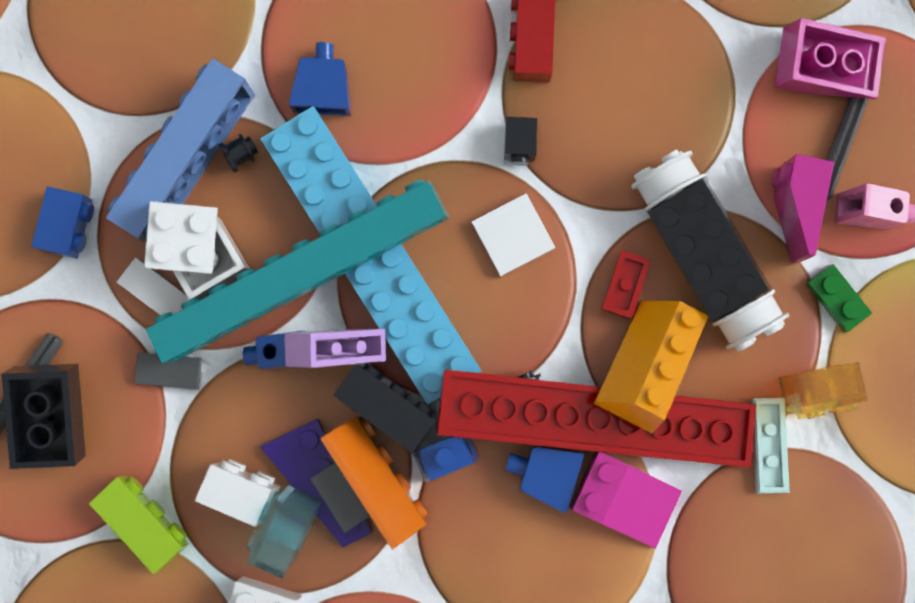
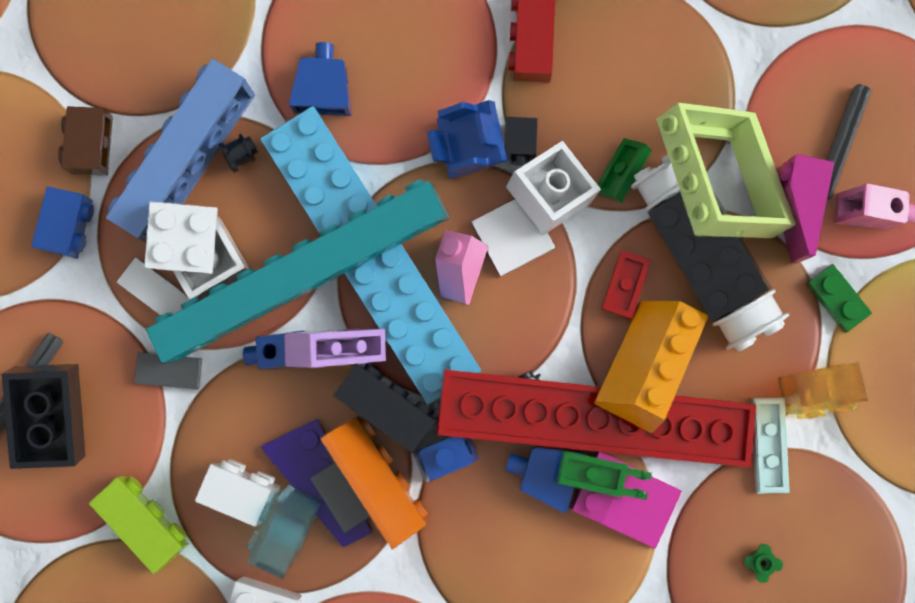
dark pink slope [775,18,886,99] -> none
none -> reddish brown brick [58,106,113,176]
none -> blue panel [427,100,508,179]
none -> bright pink slope [435,230,488,305]
none -> white brick [506,141,601,235]
none -> green hinge [556,450,652,500]
none -> green plate [597,138,652,203]
none -> yellowish green piece [656,103,796,238]
none -> green plate [744,544,783,583]

